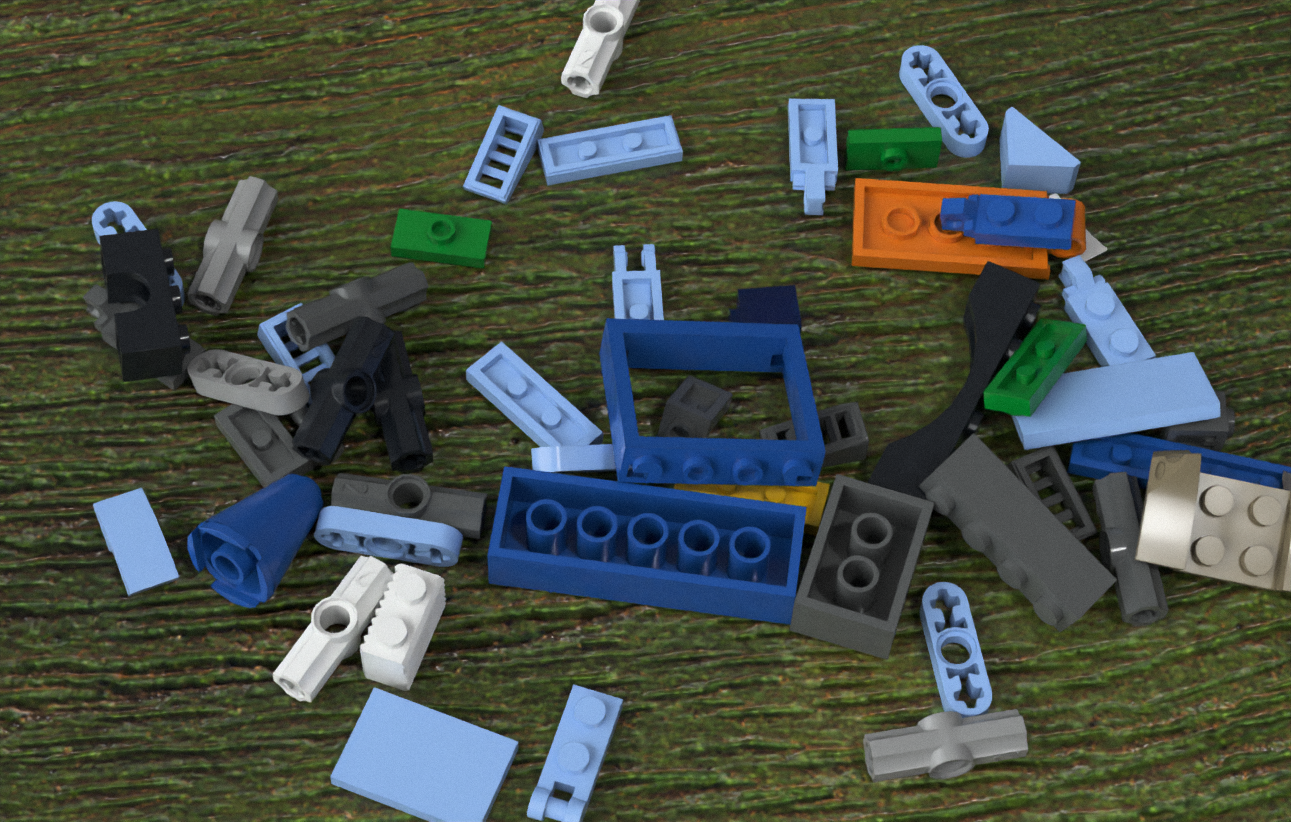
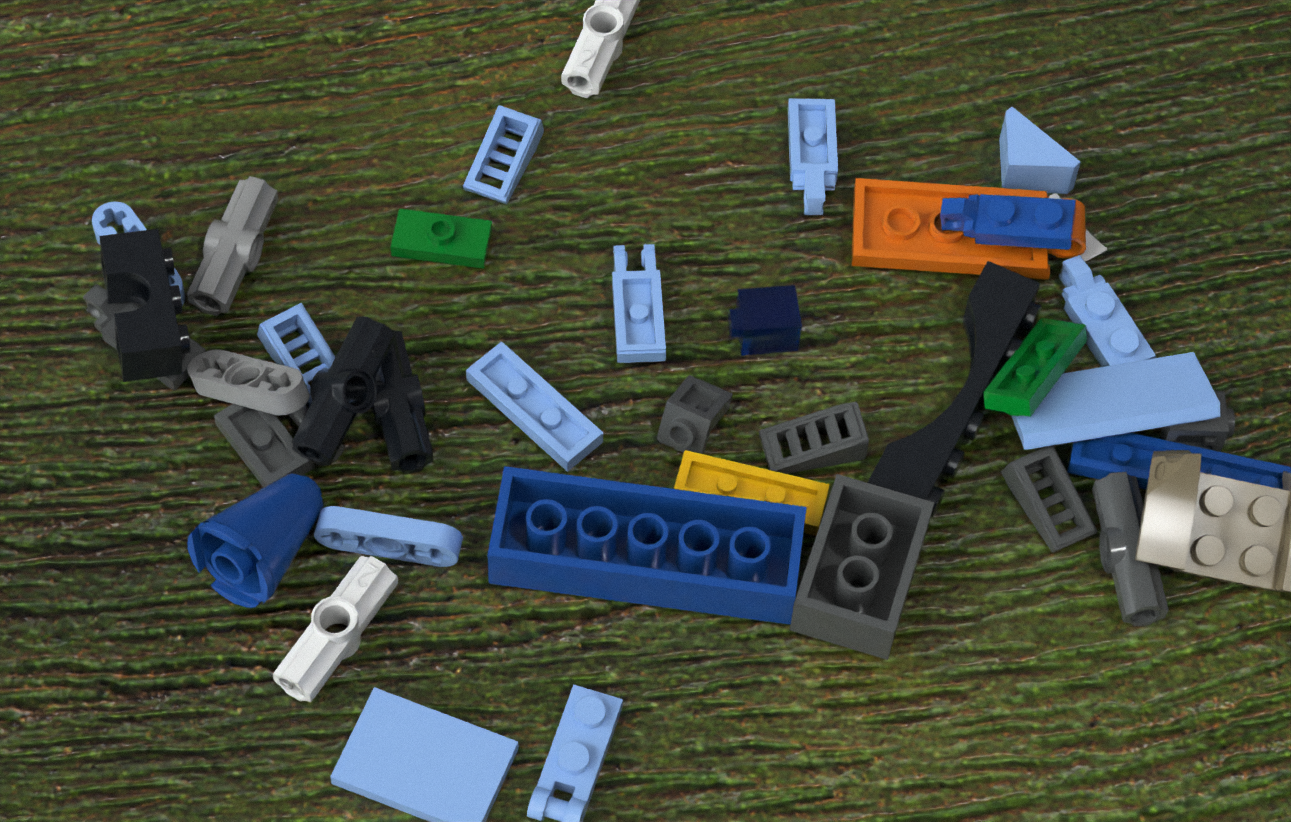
light blue slope [93,488,179,596] -> none
dark grey piece [285,262,429,352] -> none
dark grey piece [331,473,487,539] -> none
white brick [360,563,446,691] -> none
light blue beam [531,444,632,474] -> none
light blue tile [537,115,683,186] -> none
blue window [599,318,826,487] -> none
green plate [844,127,942,171] -> none
light grey piece [863,709,1028,782] -> none
light blue beam [899,45,989,158] -> none
dark grey brick [918,433,1117,632] -> none
light blue beam [919,582,992,718] -> none

